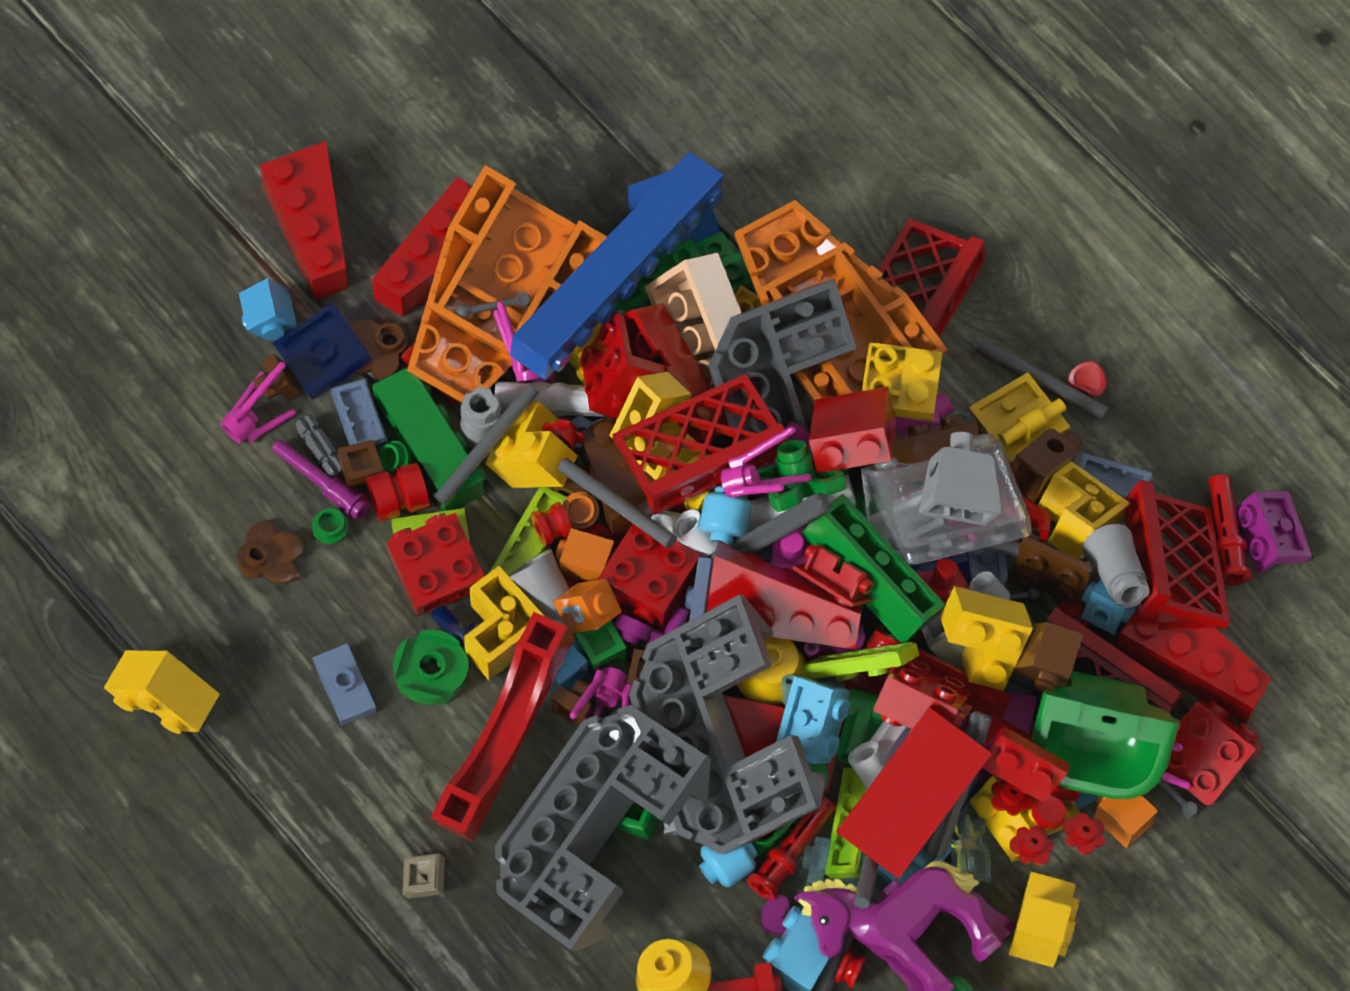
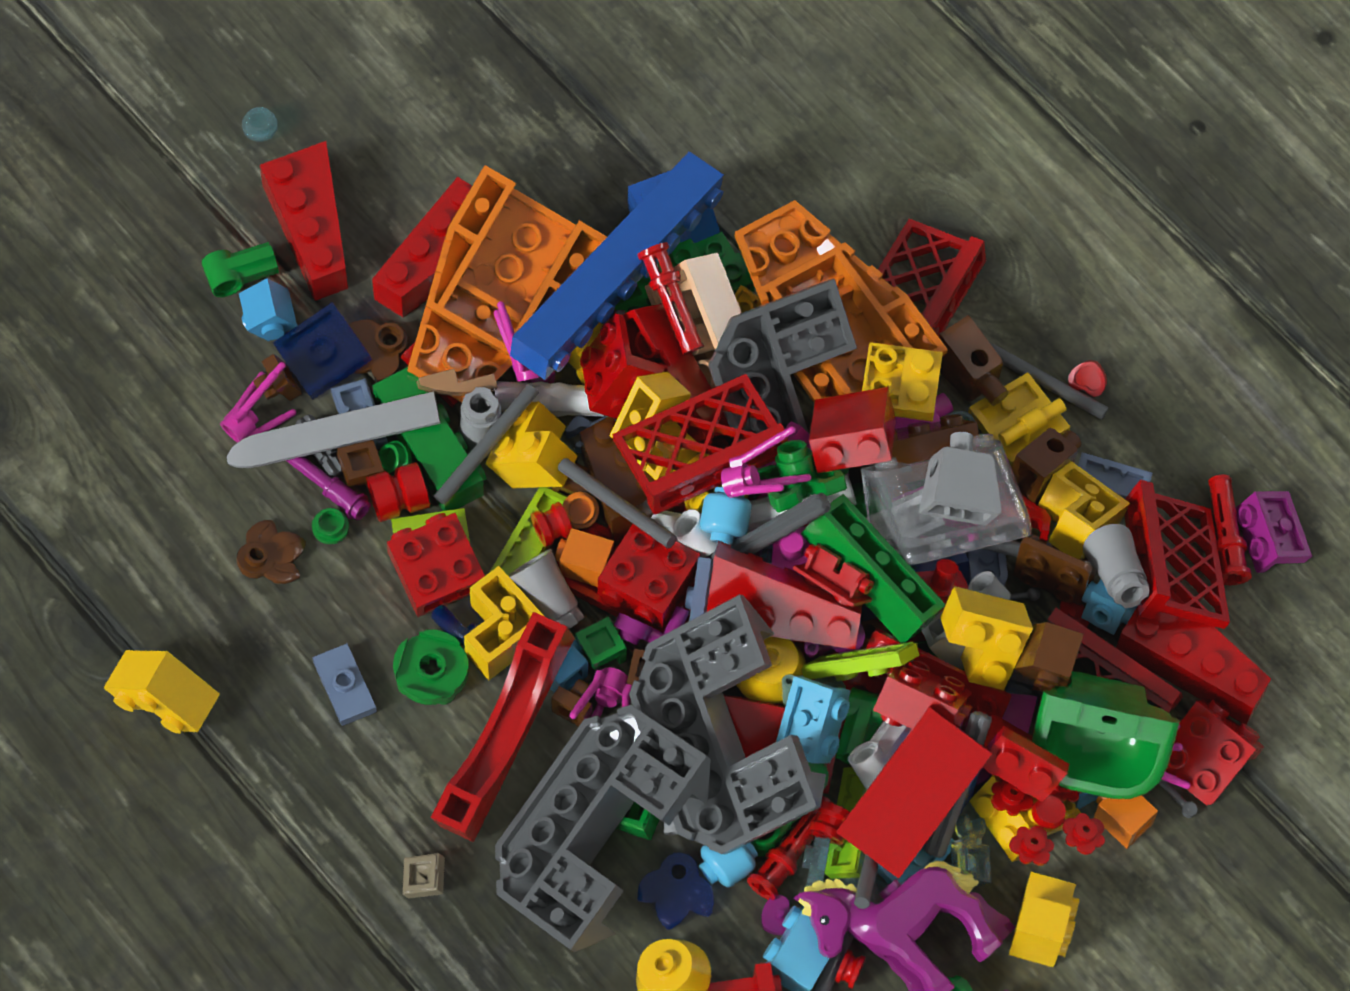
dark grey hinge [456,292,530,319] -> none
red plate [542,419,585,450] -> none
orange brick [553,579,622,633] -> none
none -> green piece [201,242,279,297]
none -> light grey piece [227,392,441,468]
none -> clear light blue plate [242,107,278,141]
none -> medium nougat slope [416,369,498,396]
none -> red pin [637,242,704,355]
none -> clear blue plate [638,853,714,930]
none -> red wheel [808,801,850,845]
none -> reddish brown torso [939,315,1009,406]

